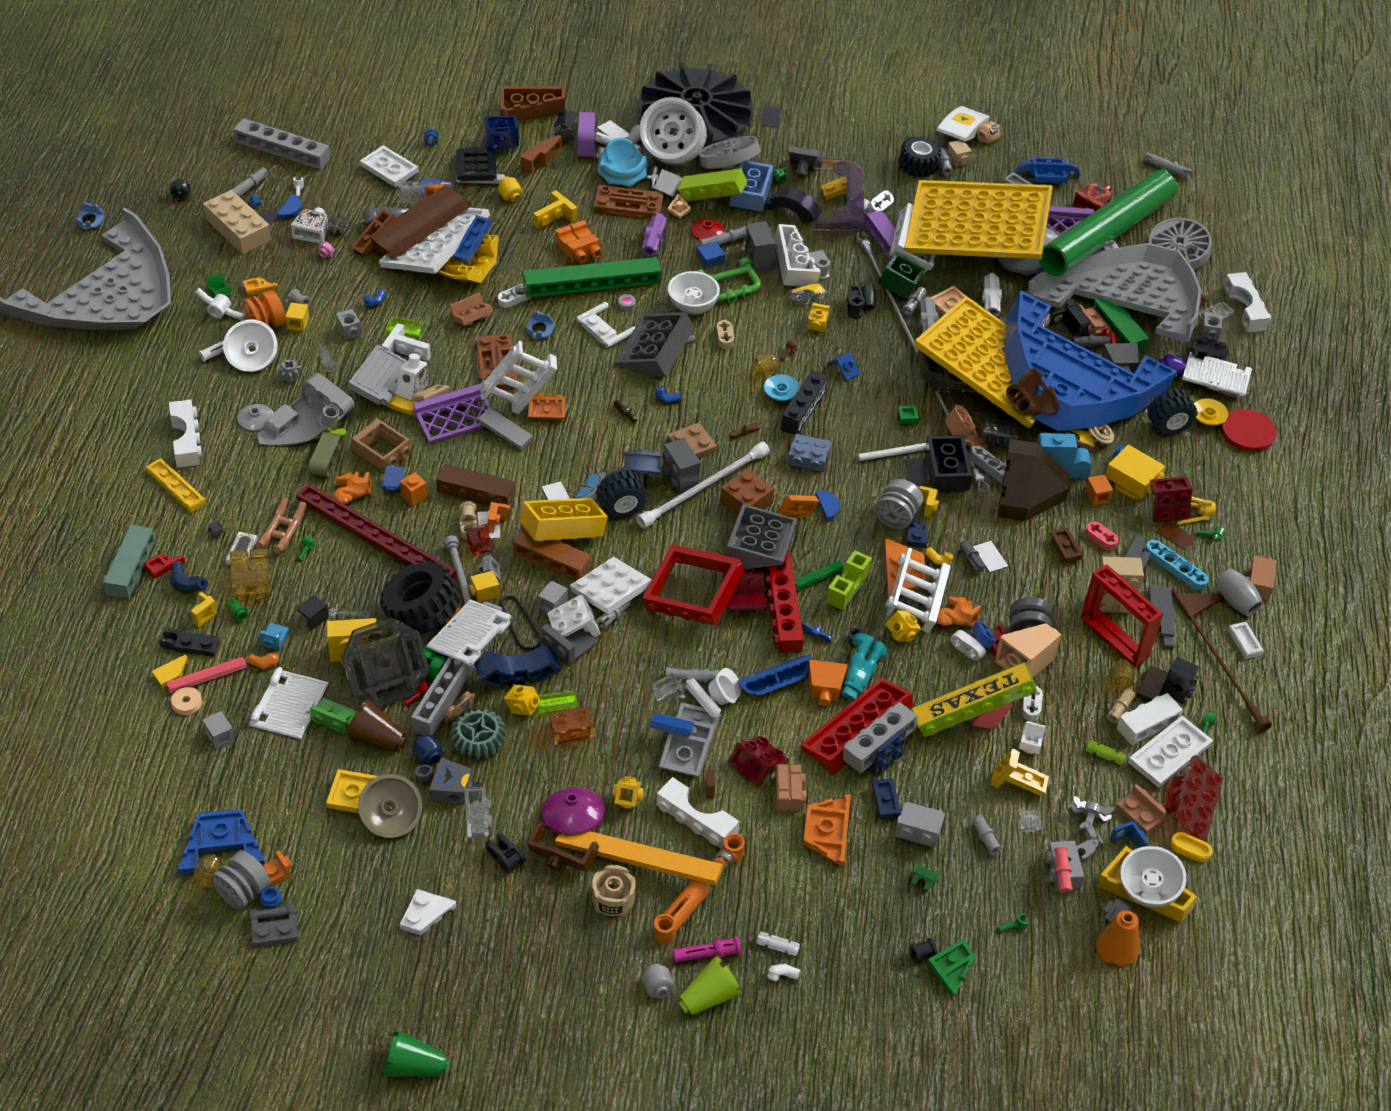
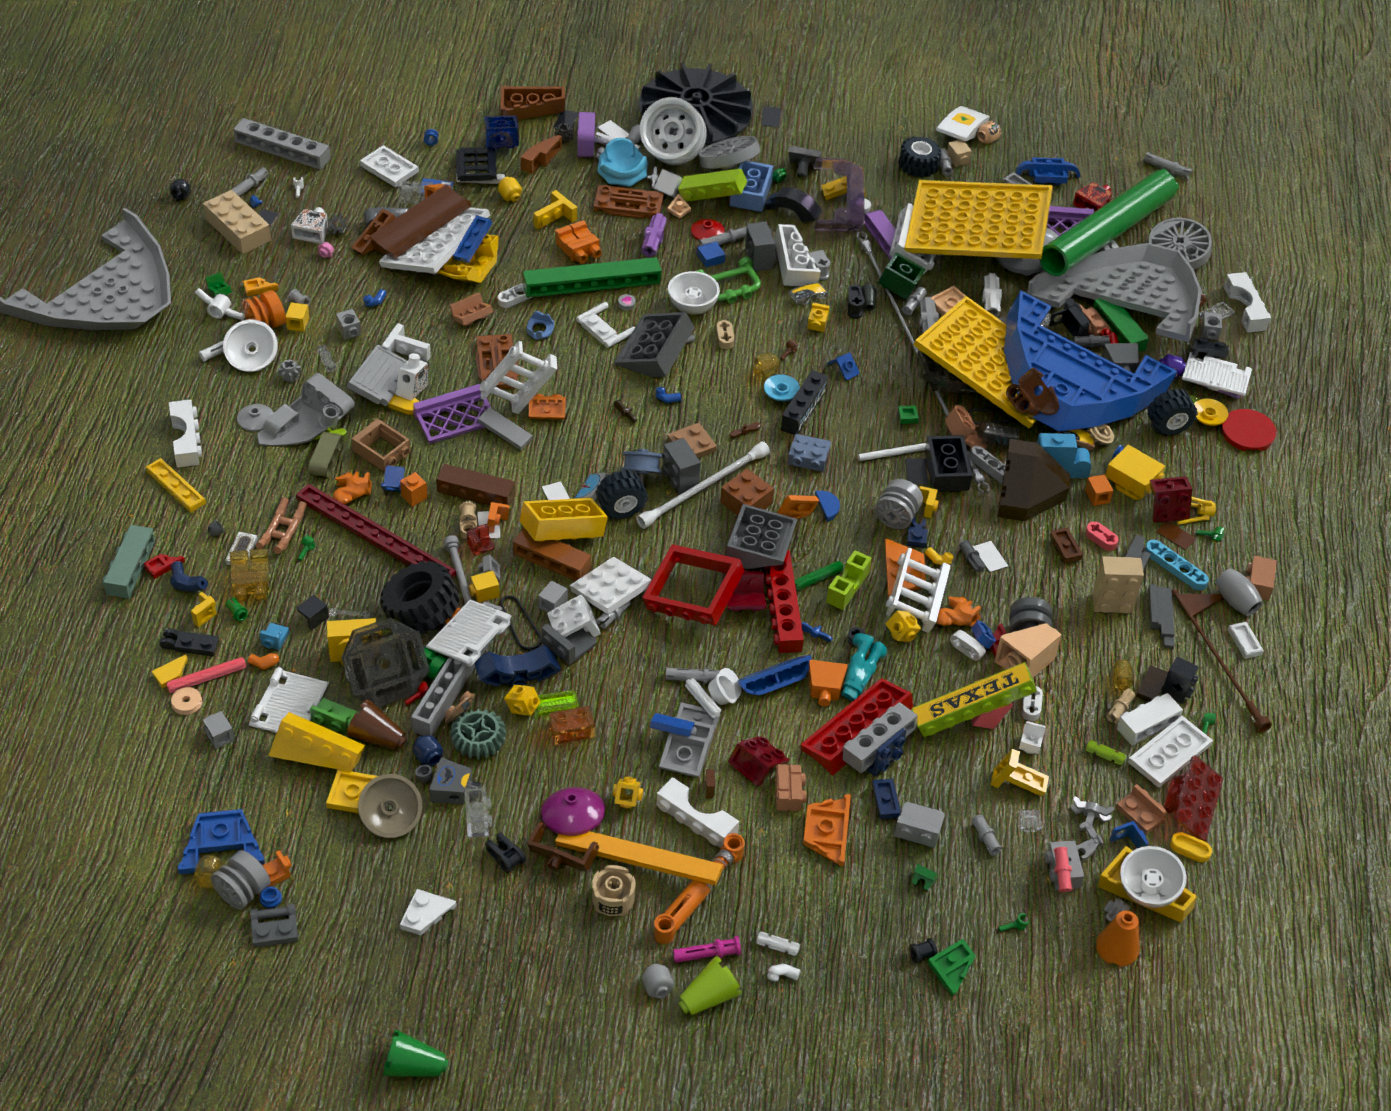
medium blue piece [75,202,104,230] -> none
blue tile [277,194,302,219] -> none
clear neon green tile [386,316,425,338] -> none
tan tile [411,385,450,402] -> none
clear bracket [652,673,686,703] -> none
white beam [867,191,894,212] -> none
red window [1080,564,1163,667] -> none
none -> yellow wedge [268,712,365,772]

